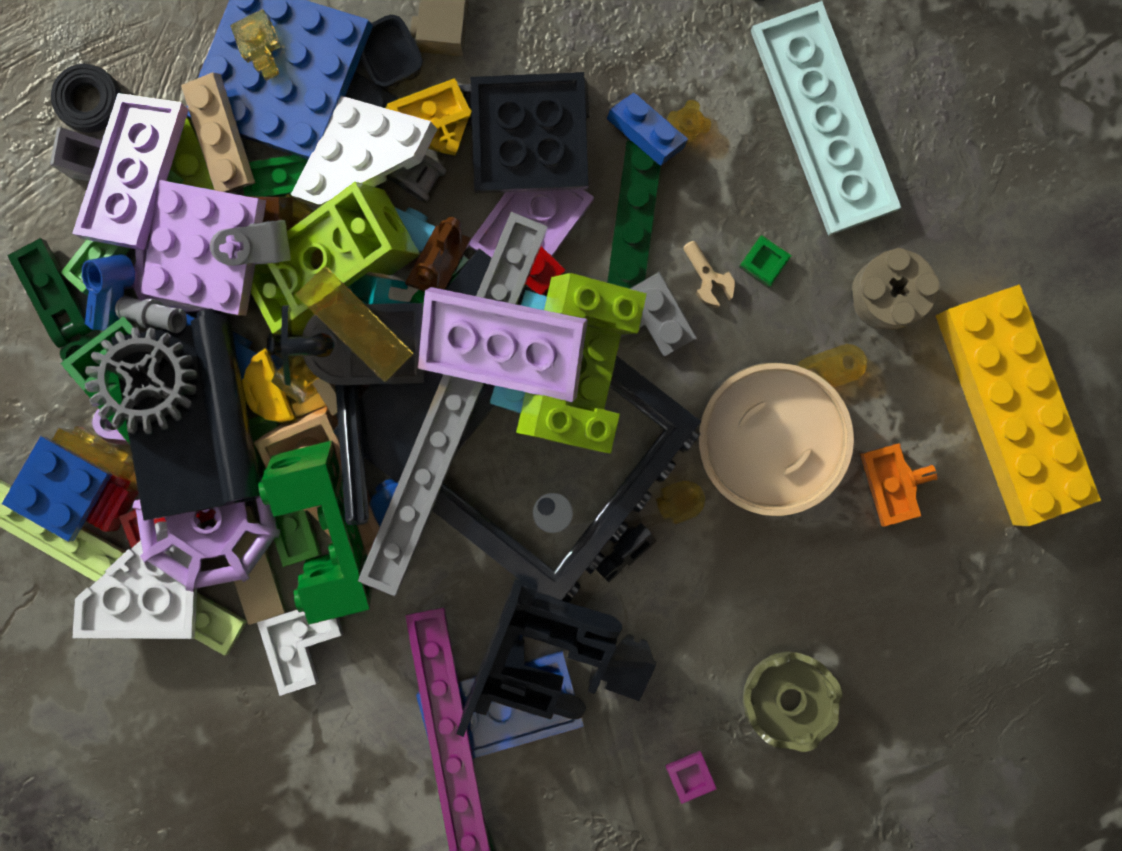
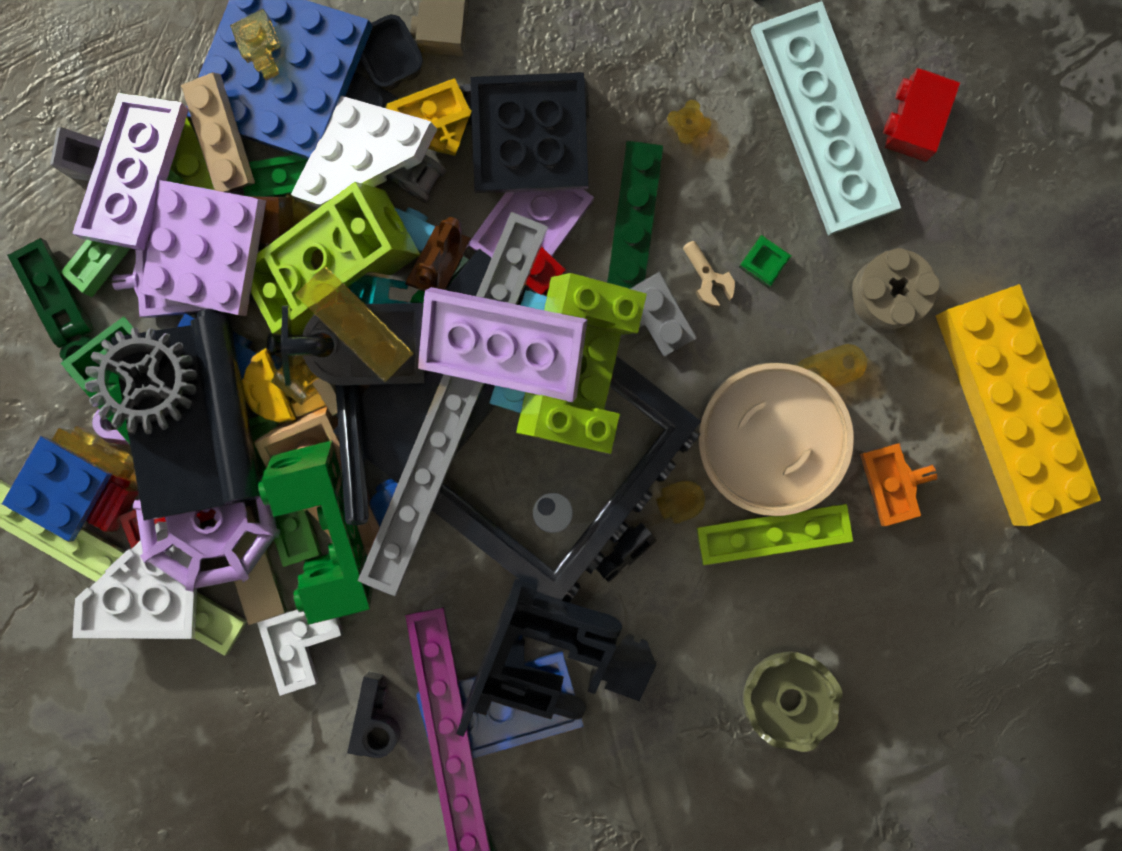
black tyre [51,64,121,133] -> none
blue piece [82,254,135,331] -> none
light grey pin [115,296,187,333] -> none
light grey piece [210,220,291,266] -> none
blue plate [607,93,688,166] -> none
magenta plate [665,750,717,804] -> none
none -> black plate [347,672,401,758]
none -> lime plate [696,504,853,565]
none -> red piece [883,68,960,162]

